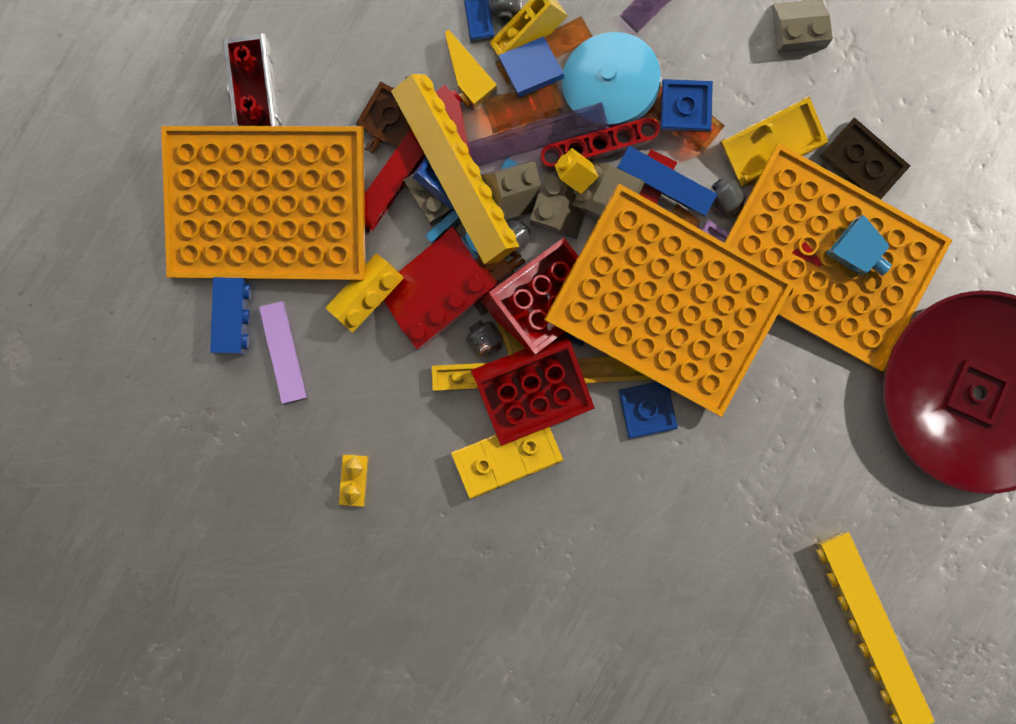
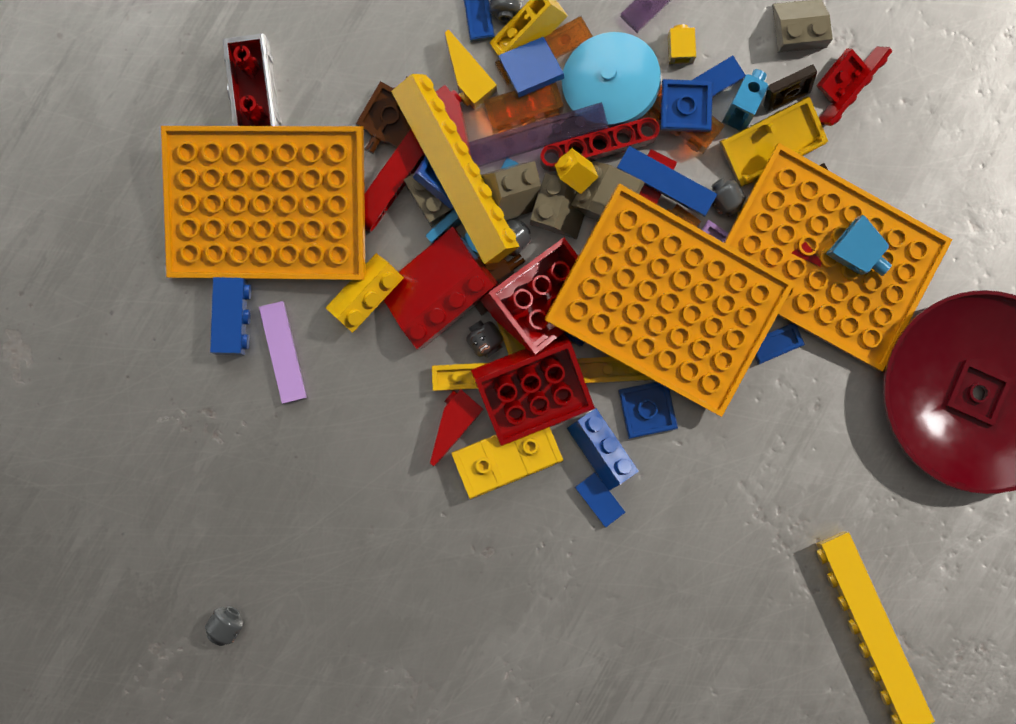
yellow tile [339,455,369,507] -> none
dark brown plate [820,117,911,199] -> none
none -> dark grey head [205,606,243,646]
none -> red slope [430,389,484,467]
none -> brick [567,408,639,491]
none -> blue tile [575,472,626,528]
none -> yellow brick [668,24,696,64]
none -> blue tile [692,56,746,97]
none -> dark azure torso [722,69,768,131]
none -> blue tile [755,323,805,365]
none -> dark brown tile [763,64,817,113]
none -> red bracket [816,46,893,126]

